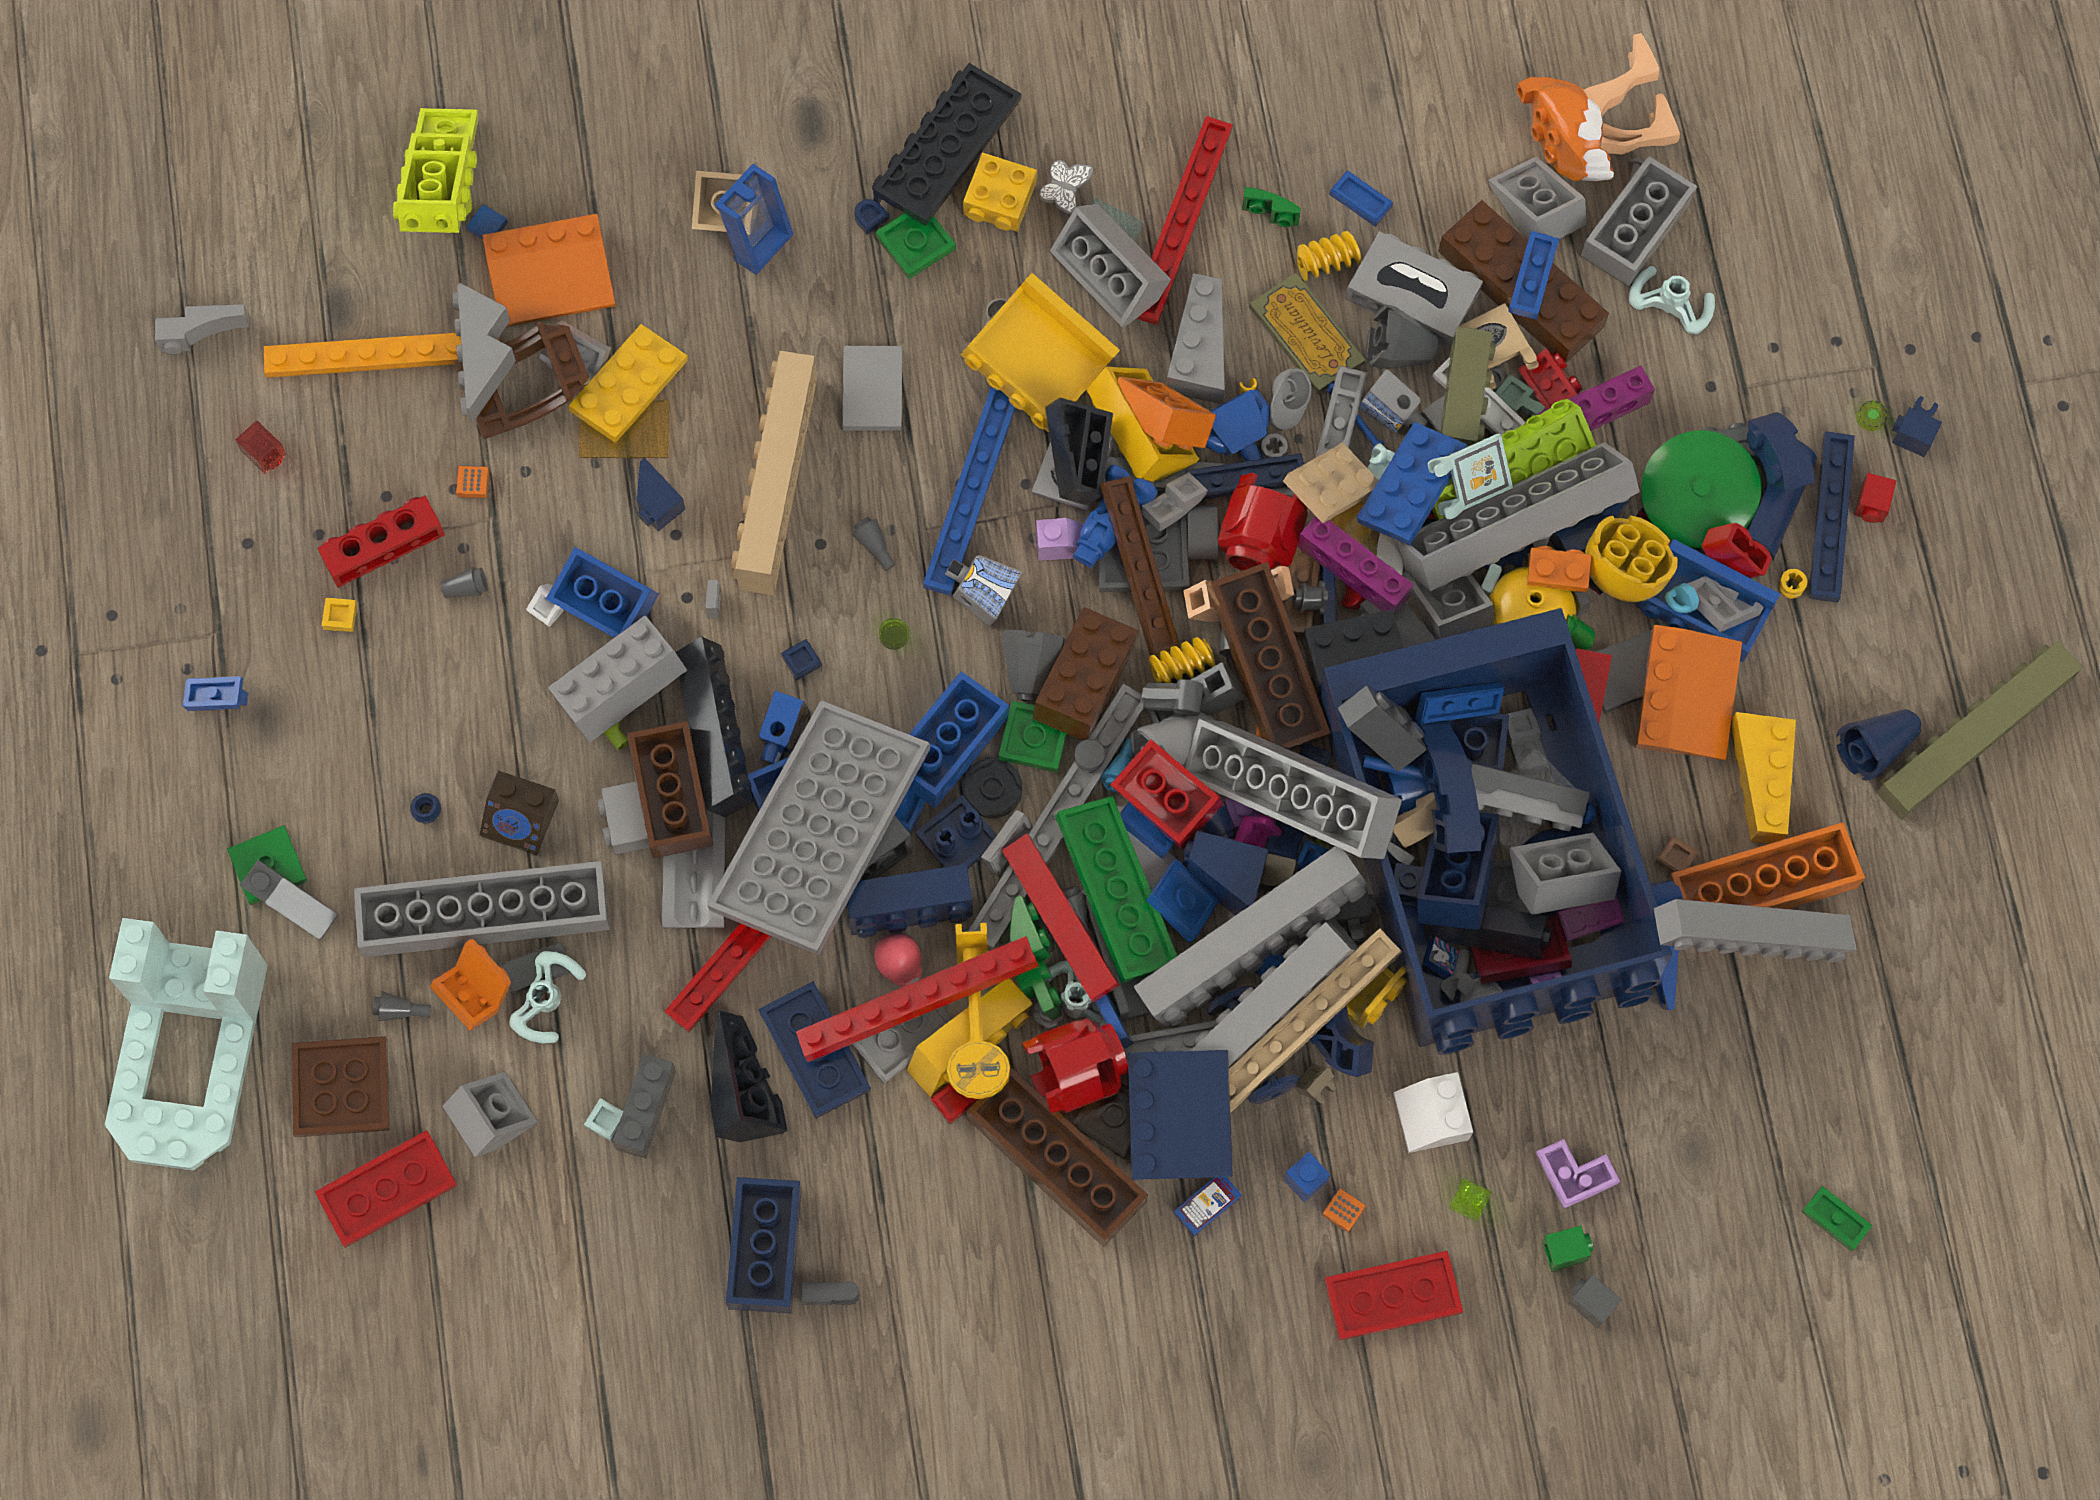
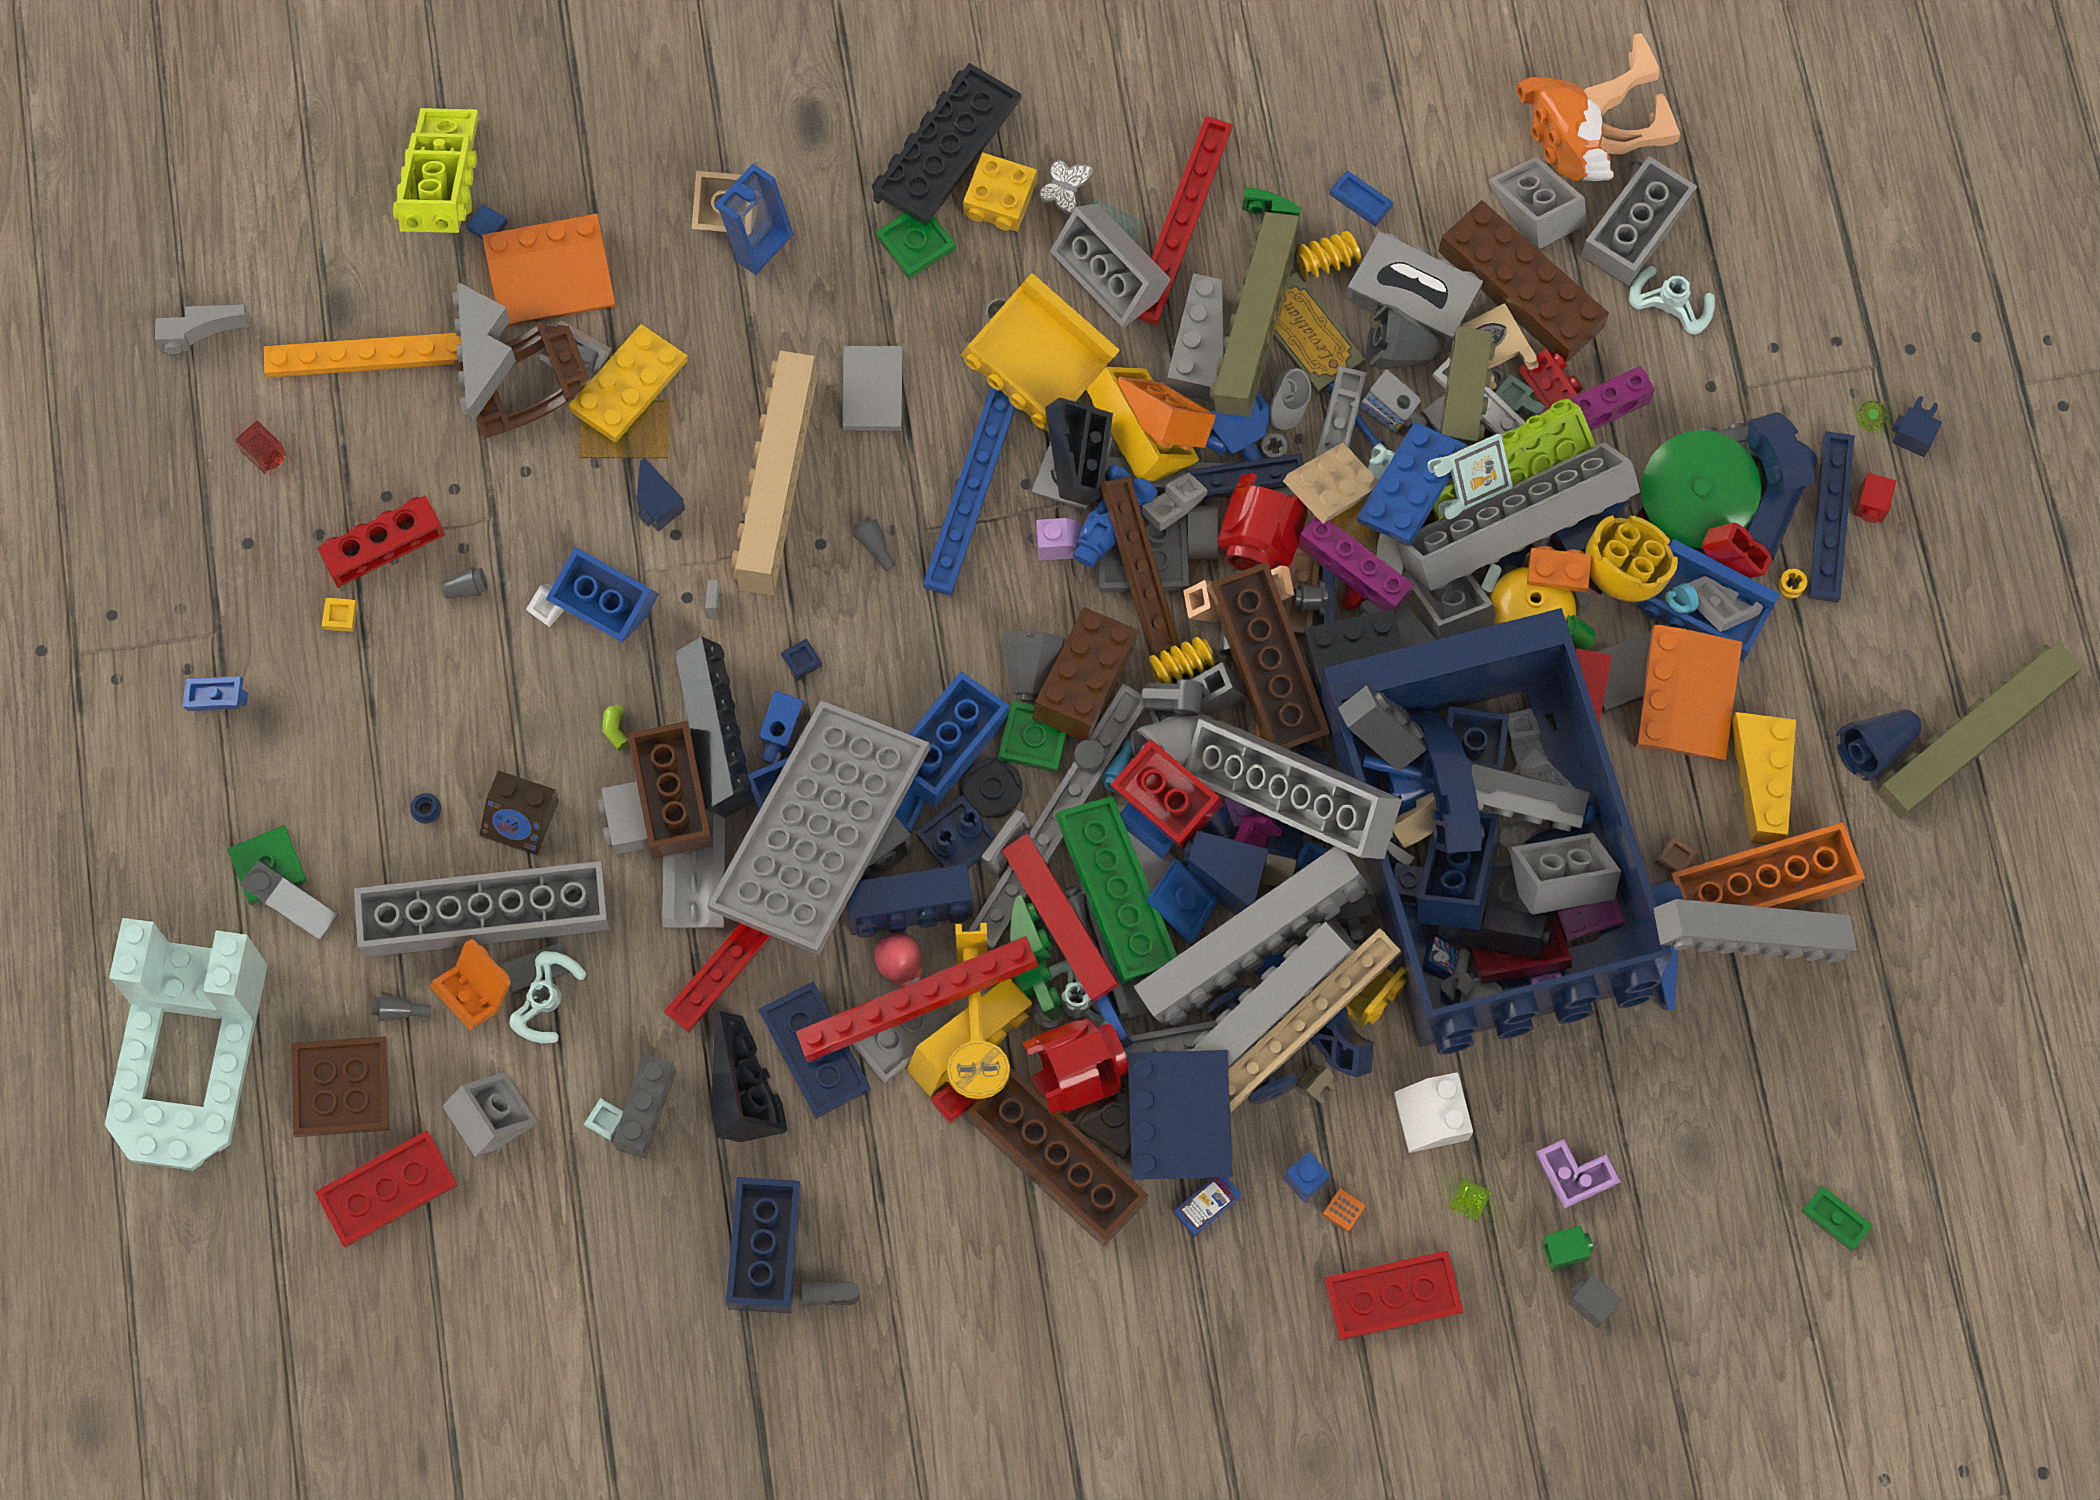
orange tile [456,466,489,498] -> none
light grey brick [548,616,687,743] -> none
dark blue tile [854,199,889,235] -> none
clear neon green tile [879,618,909,650] -> none
torso [945,555,1022,626] -> none
blue tile [1415,682,1505,724] -> none
blue plate [1508,231,1559,320] -> none
none -> olive brick [1210,212,1301,417]

